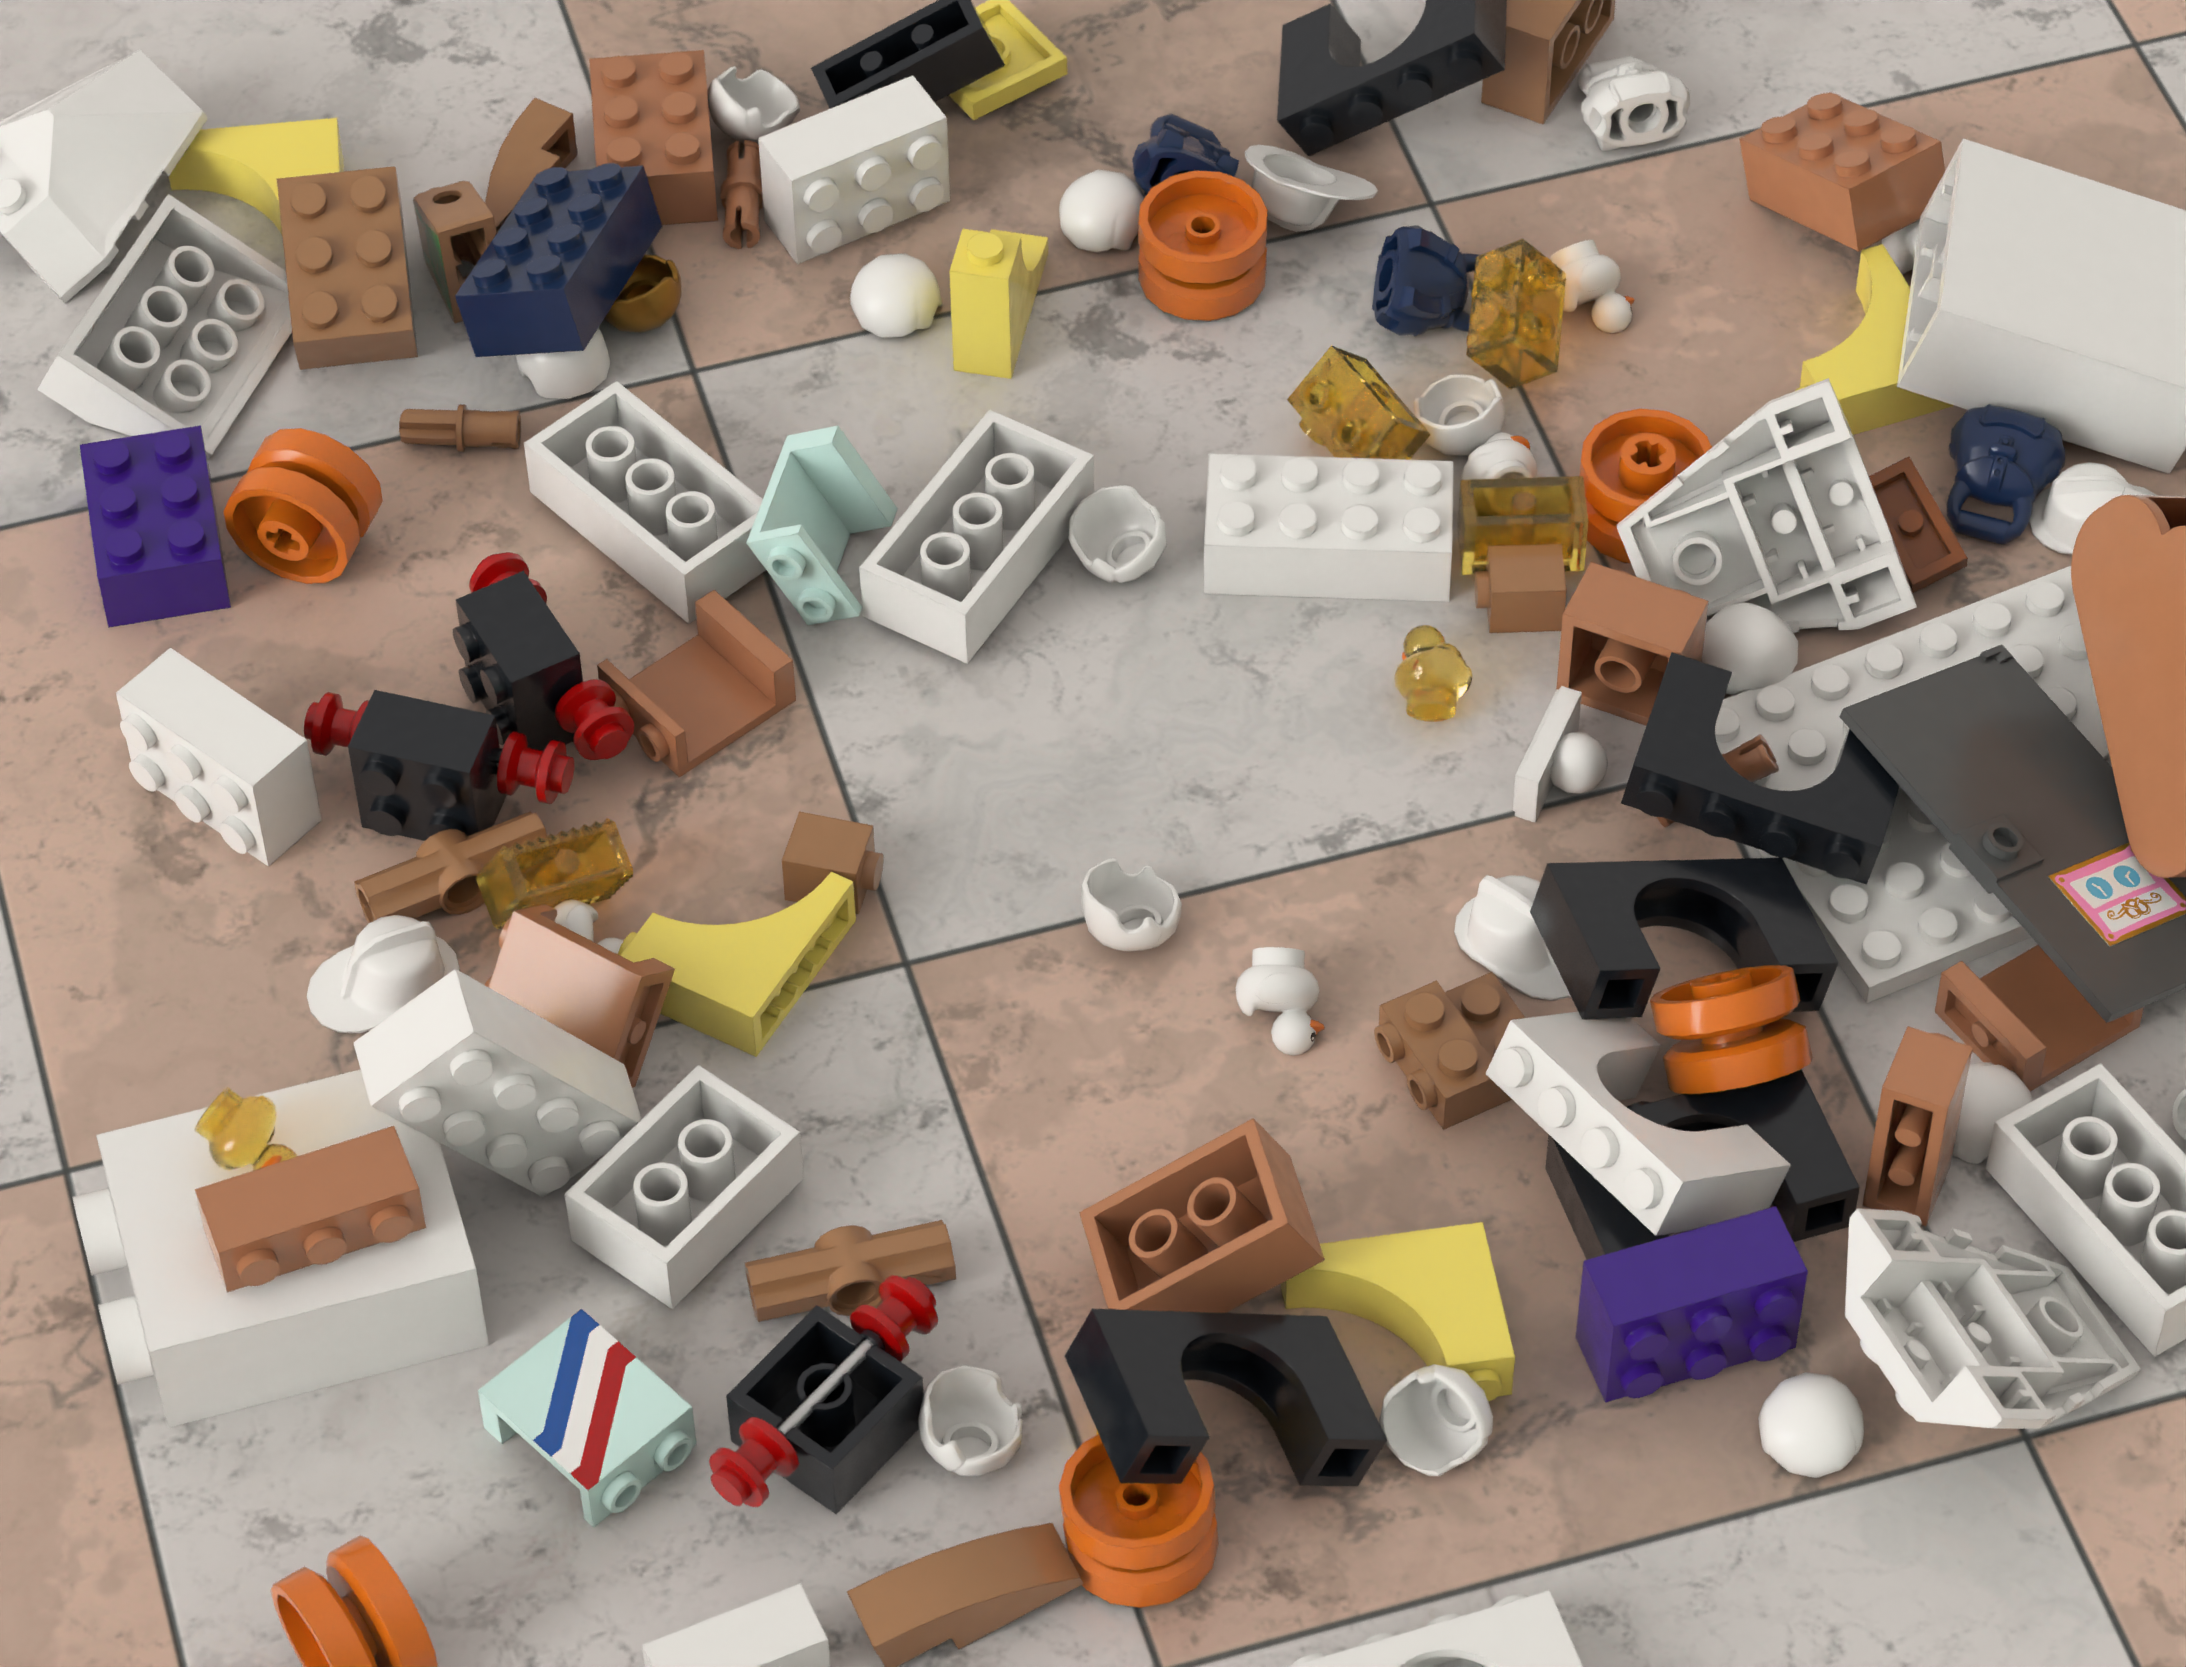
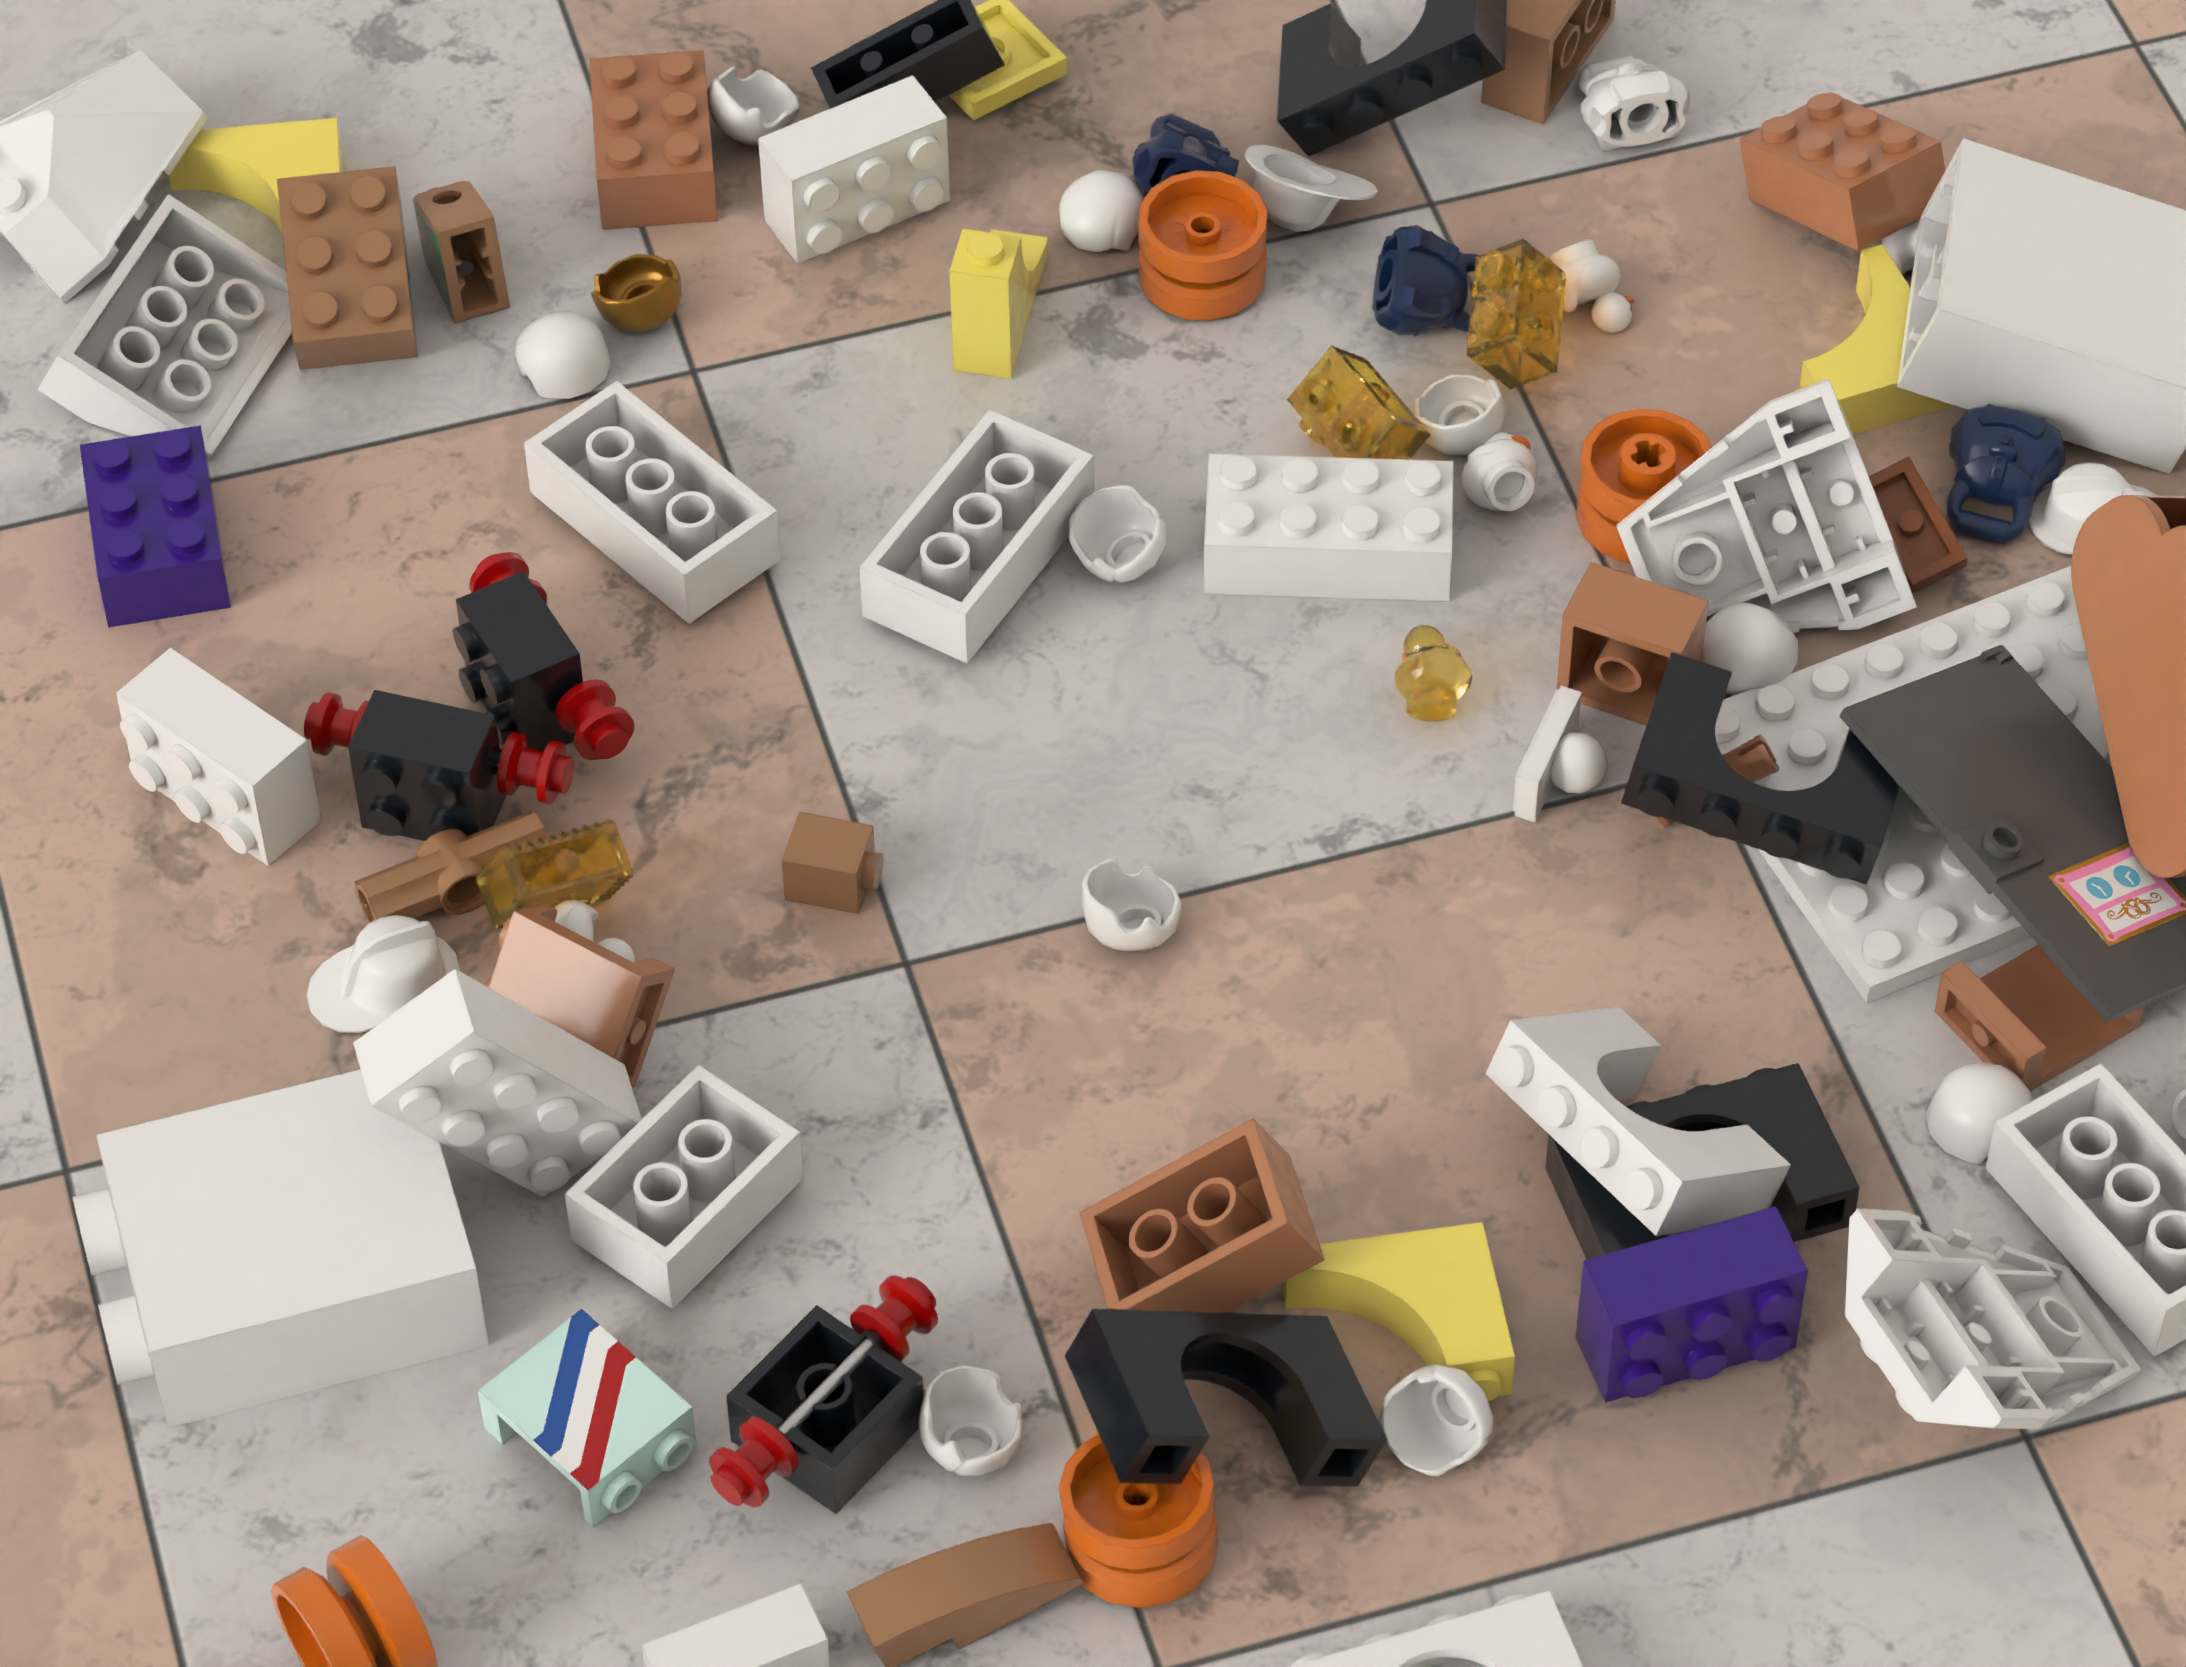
clear yellow animal [194,1087,298,1171] -> none
nougat brick [195,1126,426,1293] -> none
orange wheel [223,428,383,584] -> none
medium nougat axle [399,404,521,452] -> none
dark blue brick [455,163,662,357] -> none
medium nougat slope [485,97,578,232] -> none
nougat panel [597,590,796,777] -> none
light yellow arch [618,872,856,1057] -> none
nougat pin [720,140,763,249] -> none
medium nougat piece [745,1220,956,1322] -> none
light aqua panel [747,426,898,625] -> none
white hair [850,253,942,338] -> none
white animal [1236,947,1325,1056] -> none
medium nougat plate [1374,972,1525,1130] -> none
white piece [1454,875,1571,1001] -> none
clear yellow brick [1457,476,1588,575] -> none
medium nougat brick [1475,544,1567,633] -> none
black arch [1530,858,1839,1019] -> none
orange wheel [1650,965,1813,1094] -> none
white hair [1758,1372,1864,1478] -> none
nougat brick [1862,1026,1973,1226] -> none

